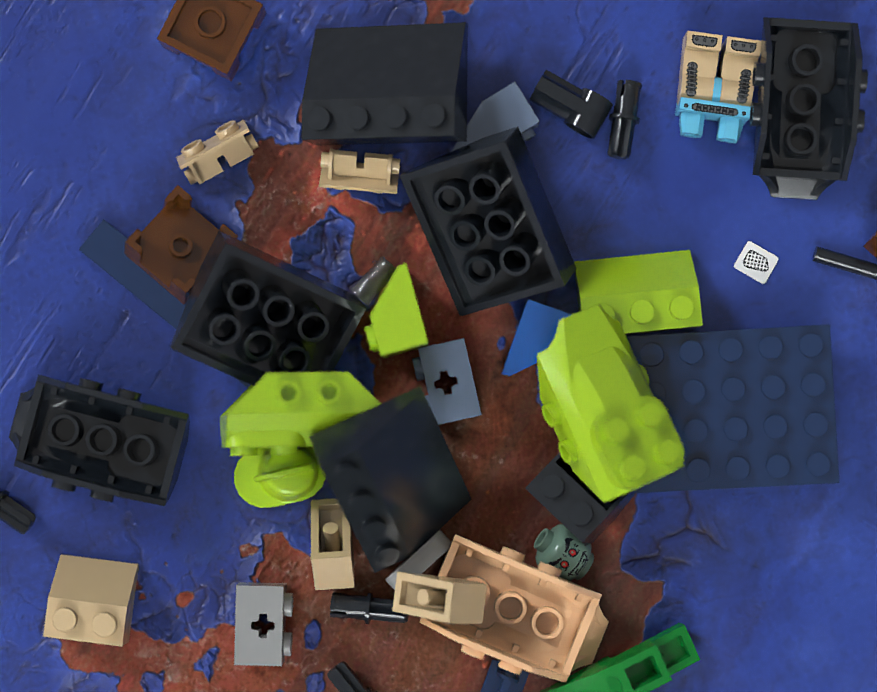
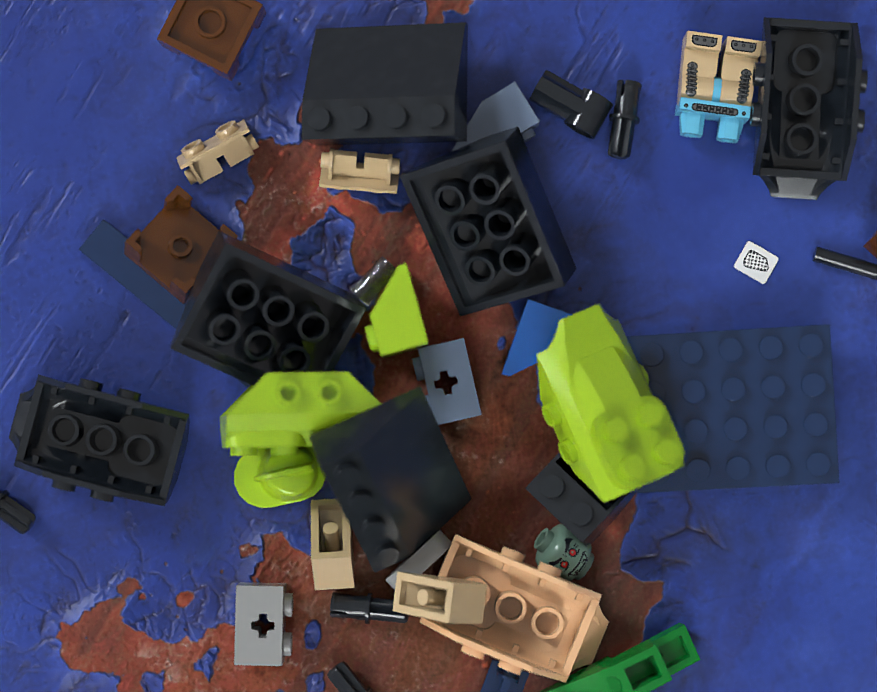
tan slope [43,554,139,646] -> none
lime slope [574,250,703,335] -> none

